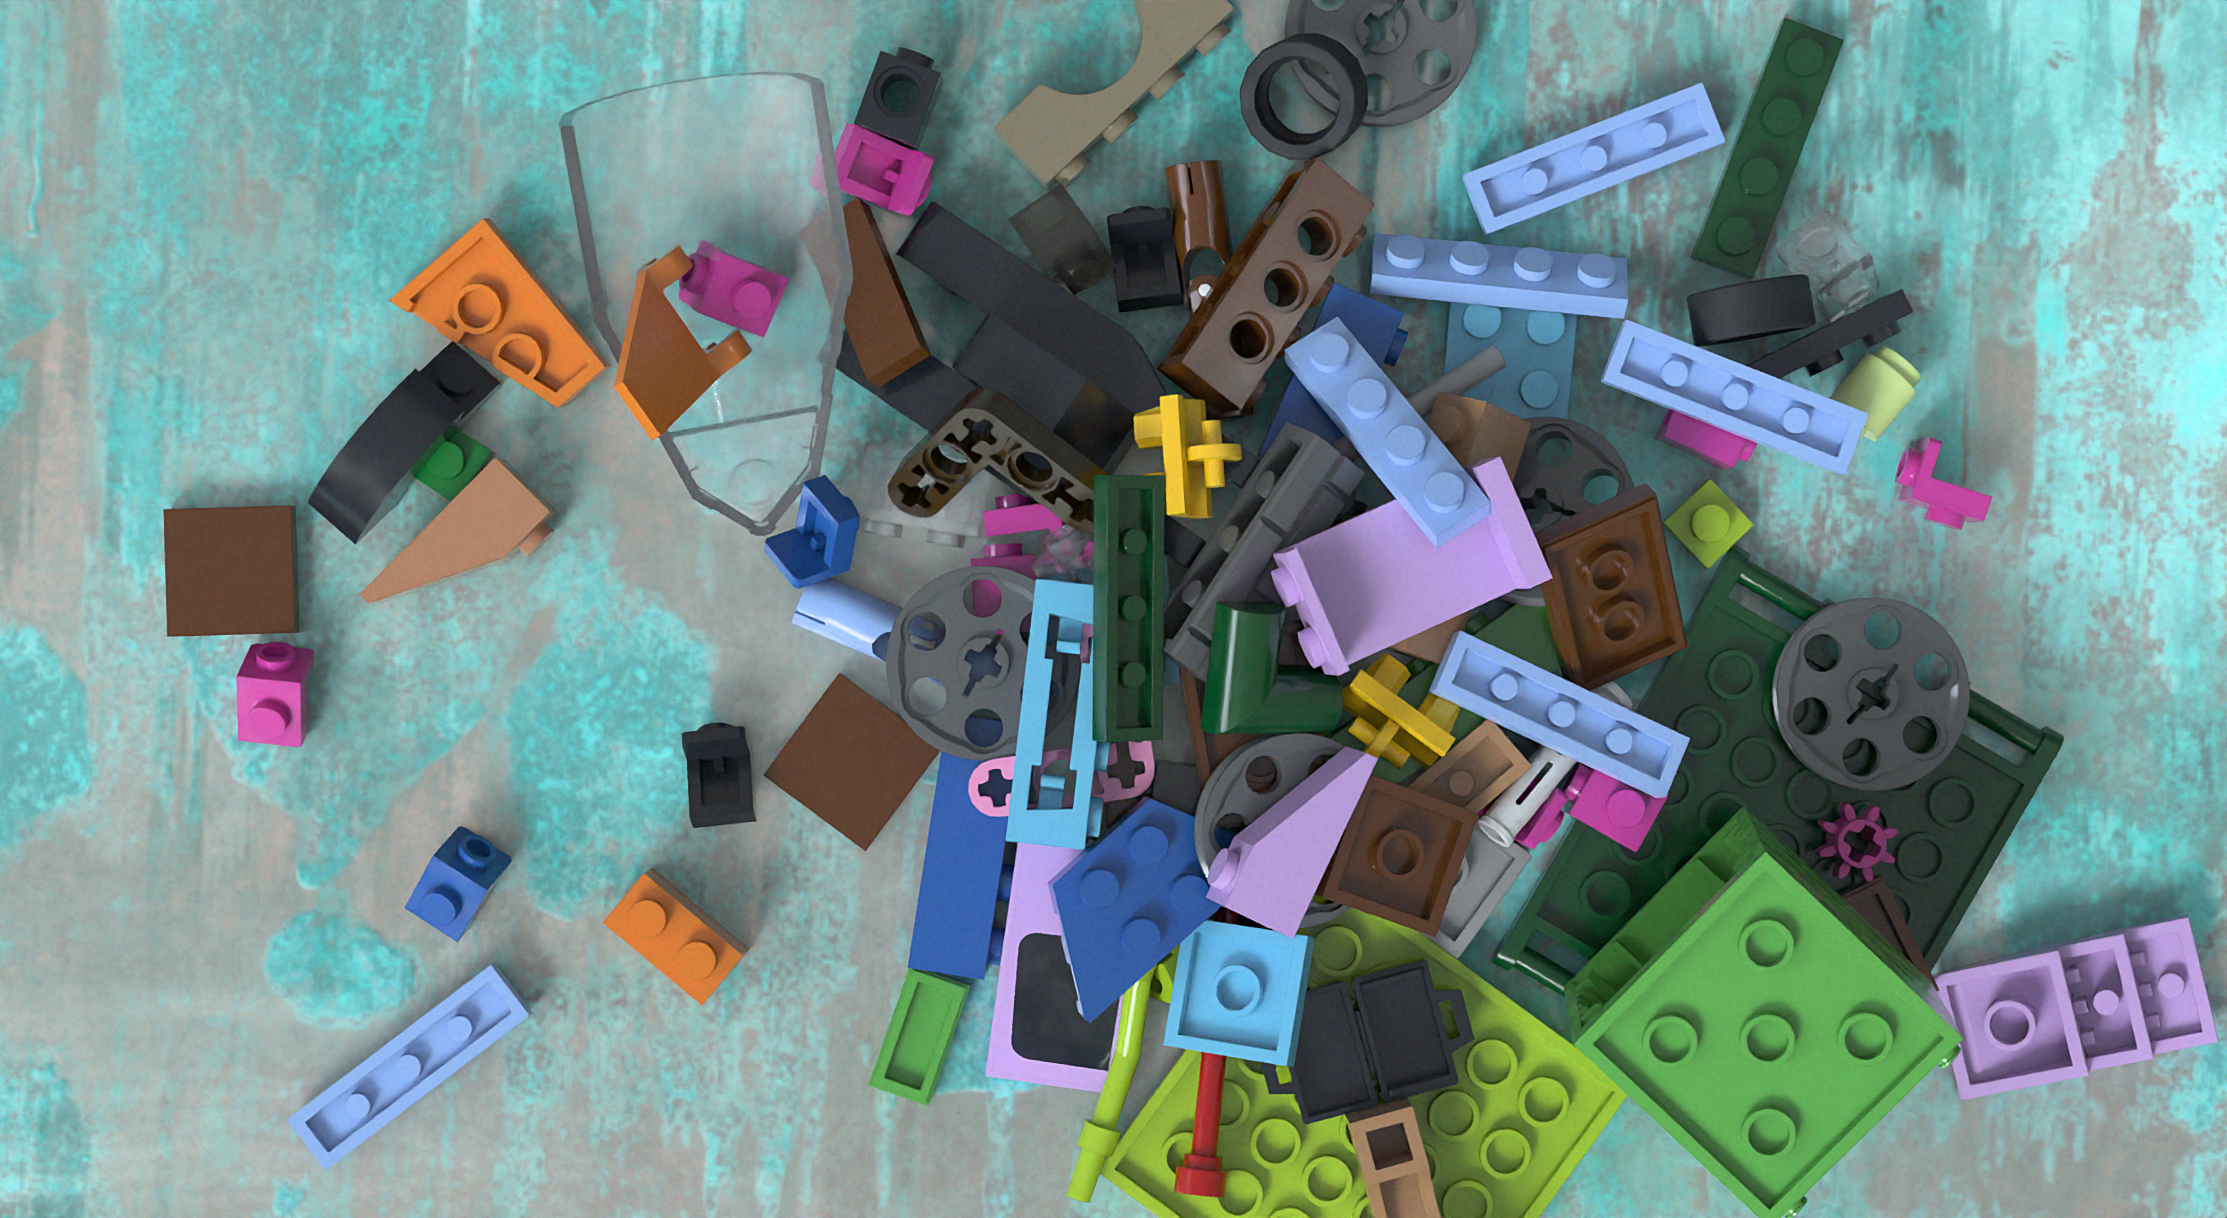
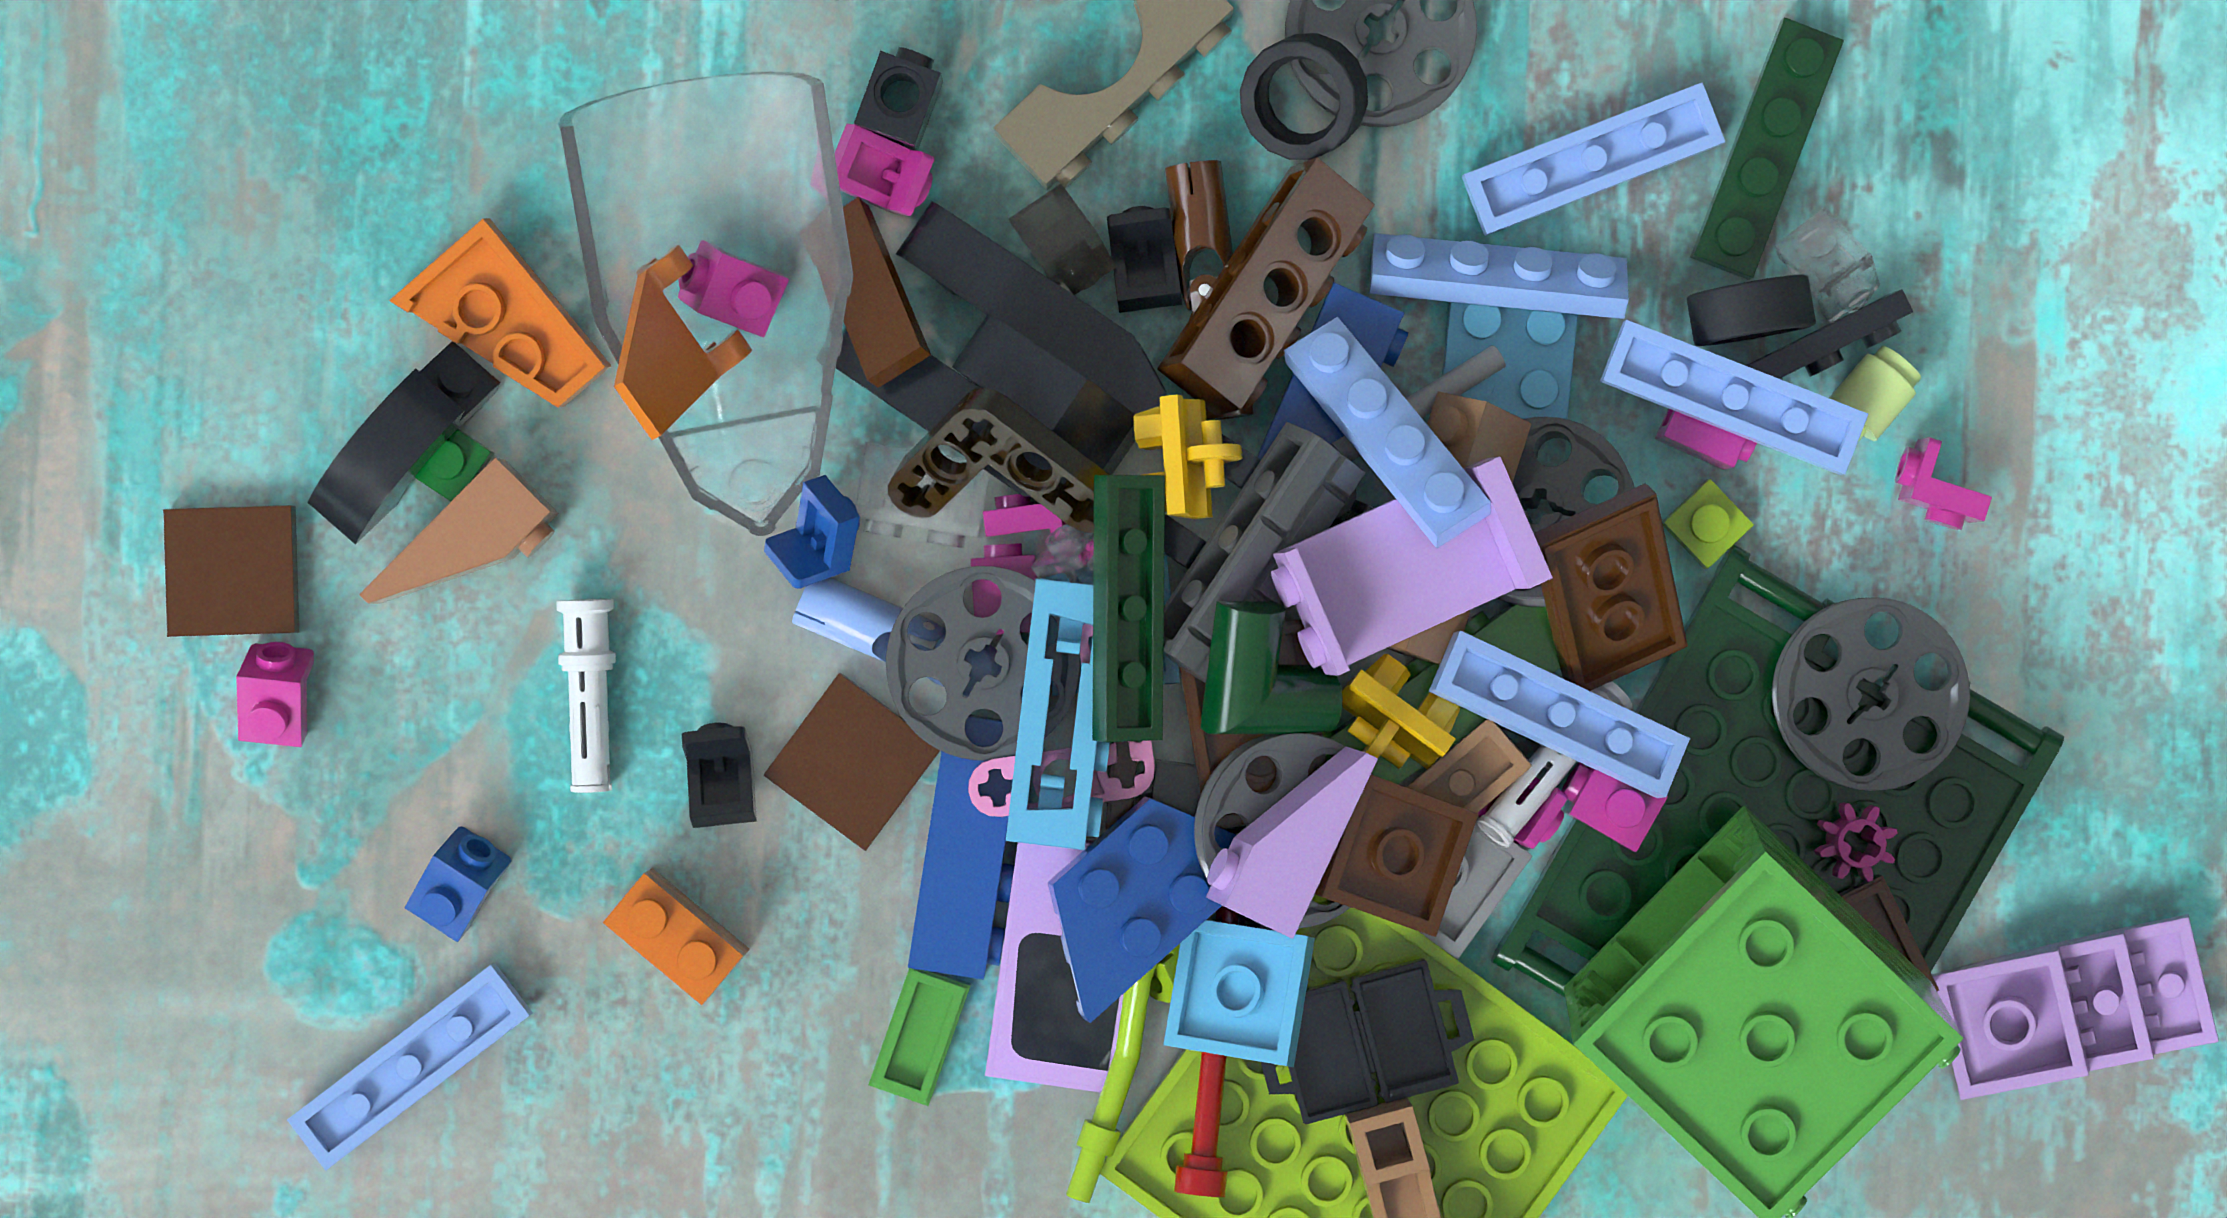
none -> white pin [556,599,616,793]

